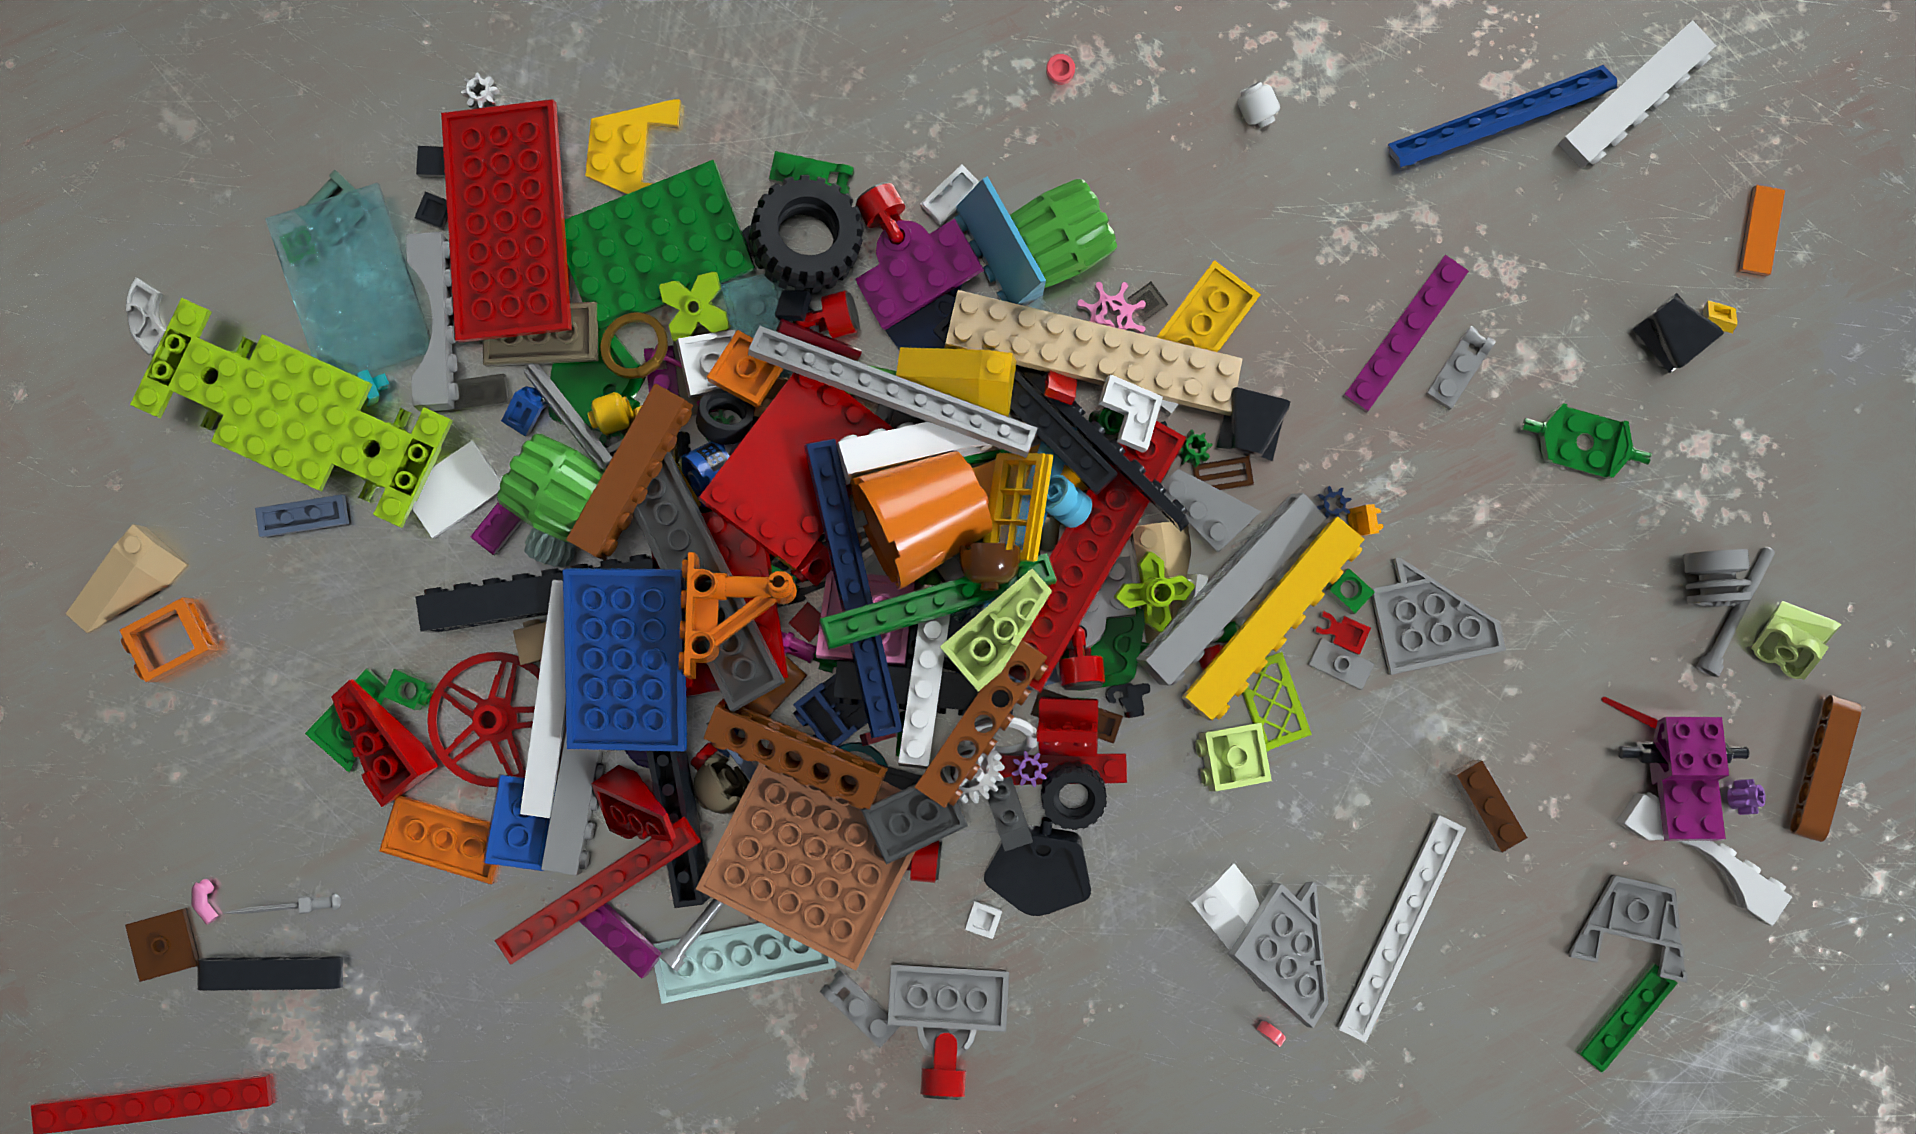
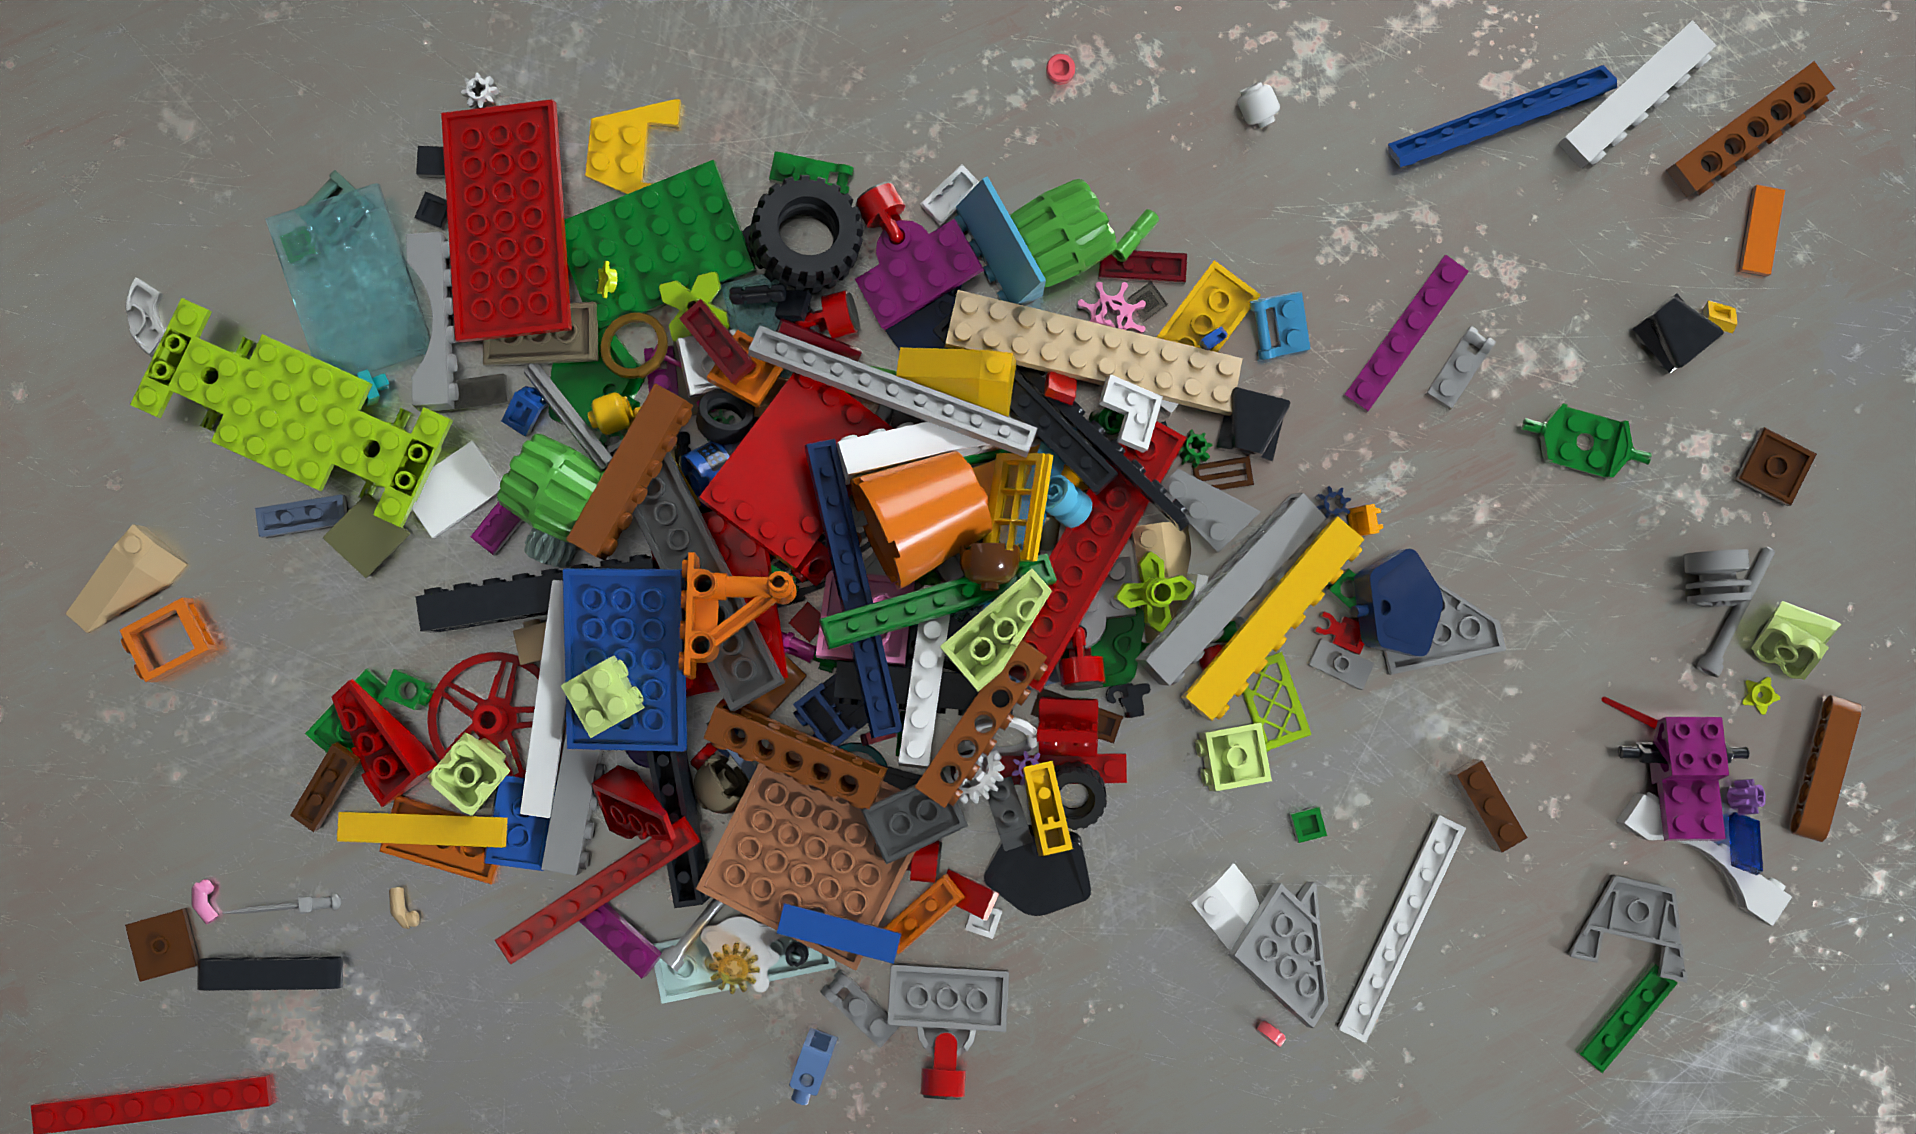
none -> reddish brown plate [290,742,361,832]
none -> olive slope [323,493,411,578]
none -> yellow tile [337,812,508,848]
none -> tan arm [389,887,420,929]
none -> yellowish green piece [427,732,510,816]
none -> yellowish green plate [561,655,645,738]
none -> neon yellow plate [597,261,617,299]
none -> dark red plate [679,299,757,385]
none -> white tile [701,915,785,992]
none -> clear yellow gear [709,942,761,994]
none -> black axle [729,284,787,305]
none -> blue tile [777,903,902,964]
none -> black pin [785,942,809,967]
none -> medium blue torso [789,1027,838,1105]
none -> orange tile [883,874,965,954]
none -> red tile [946,869,999,921]
none -> yellow slope [1023,761,1073,856]
none -> dark red tile [1098,250,1187,284]
none -> bright green piece [1112,209,1159,262]
none -> blue tile [1199,326,1228,350]
none -> dark azure plate [1250,291,1311,360]
none -> green plate [1290,807,1327,843]
none -> dark blue animal [1350,548,1443,657]
none -> dark orange brick [1666,61,1835,197]
none -> clear blue tile [1728,812,1763,875]
none -> reddish brown plate [1735,427,1817,506]
none -> neon yellow plate [1742,677,1780,715]

